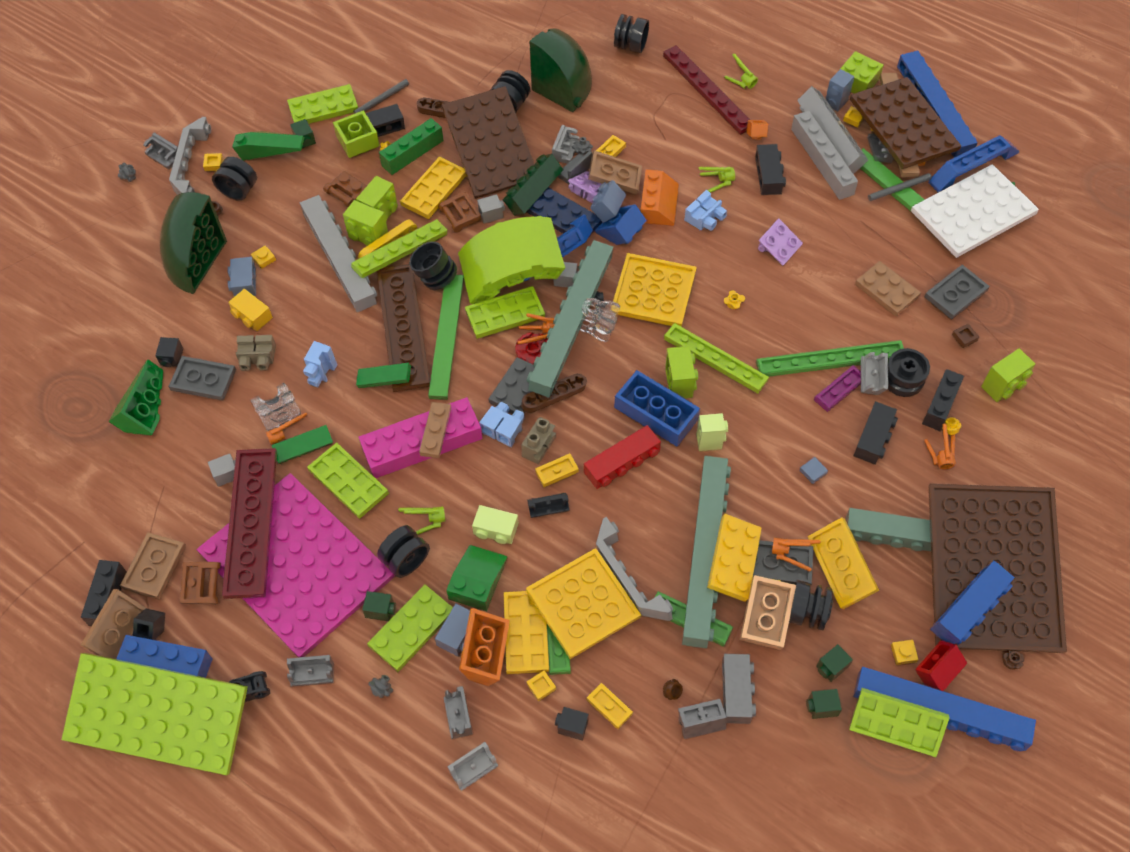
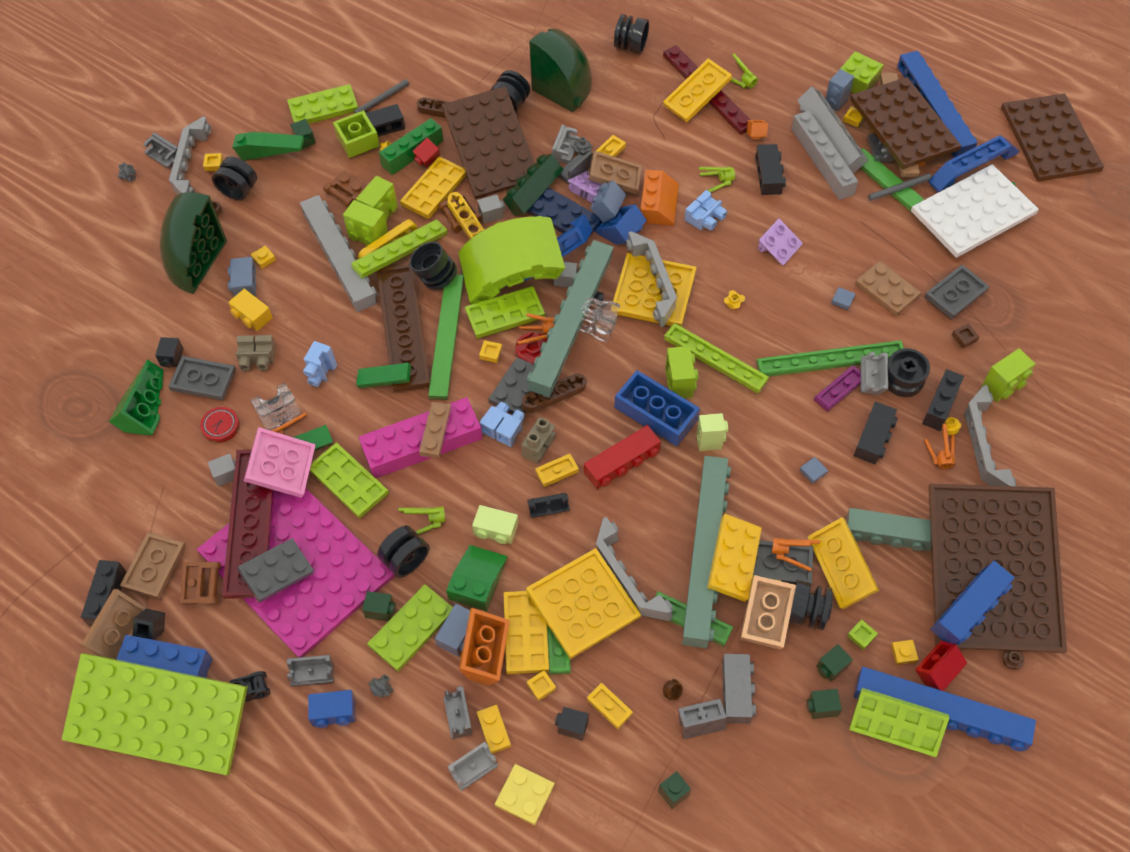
none -> red tile [200,407,240,443]
none -> dark grey plate [237,538,314,603]
none -> bright pink plate [243,427,316,498]
none -> blue brick [308,690,356,728]
none -> red brick [413,138,441,168]
none -> yellow beam [447,192,484,239]
none -> yellow plate [477,705,511,754]
none -> yellow plate [479,340,502,363]
none -> light yellow plate [495,764,555,826]
none -> light grey slope [626,232,677,327]
none -> dark green brick [658,771,691,809]
none -> yellow plate [663,58,732,122]
none -> sand blue tile [831,287,856,310]
none -> lime plate [847,619,878,650]
none -> light grey slope [964,385,1016,486]
none -> reddish brown plate [1001,93,1104,182]

